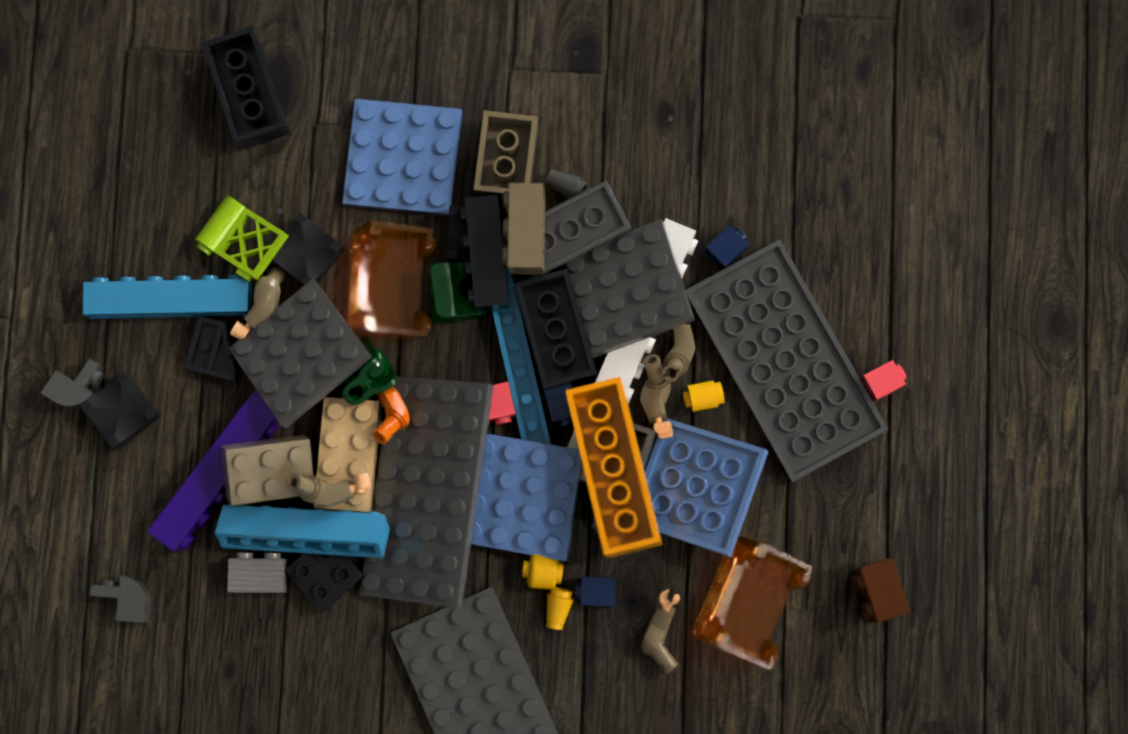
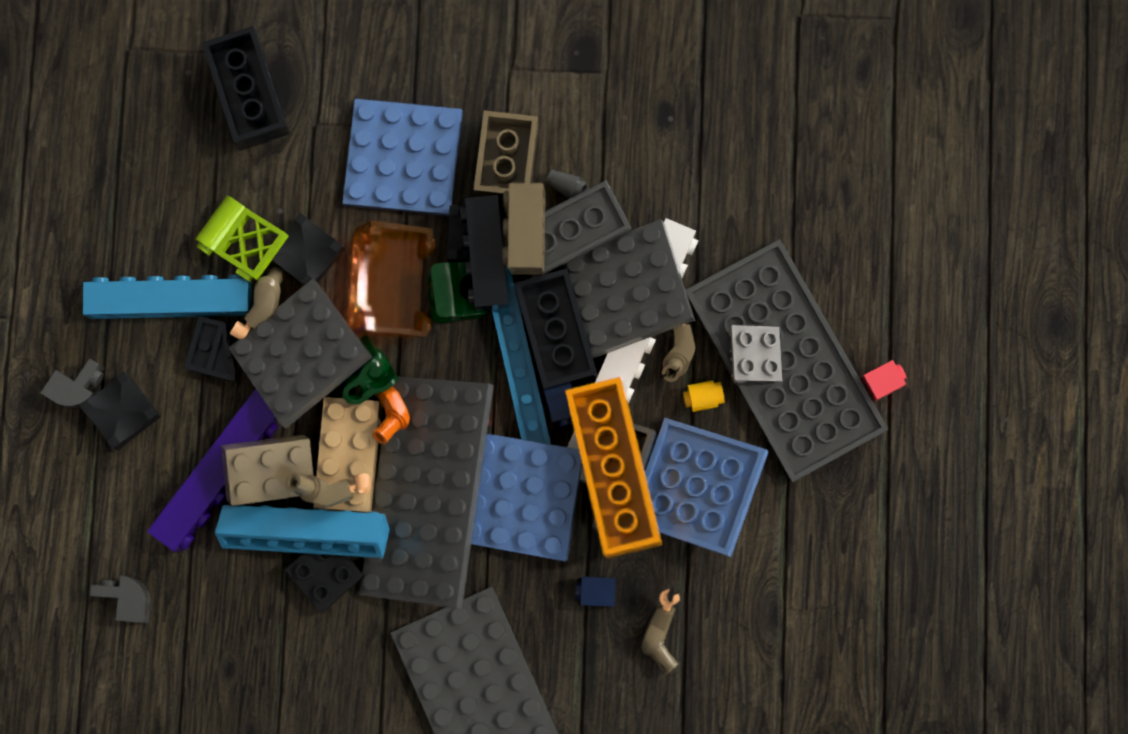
light grey brick [227,553,288,593] -> none
coral brick [489,382,516,426] -> none
yellow head [522,554,563,590] -> none
yellow cone [546,587,574,630] -> none
dark tan arm [640,354,673,439] -> none
clear orange windscreen [694,536,813,671] -> none
dark blue brick [704,225,749,270] -> none
reddish brown brick [850,557,911,623] -> none
none -> light grey hinge [729,325,782,383]

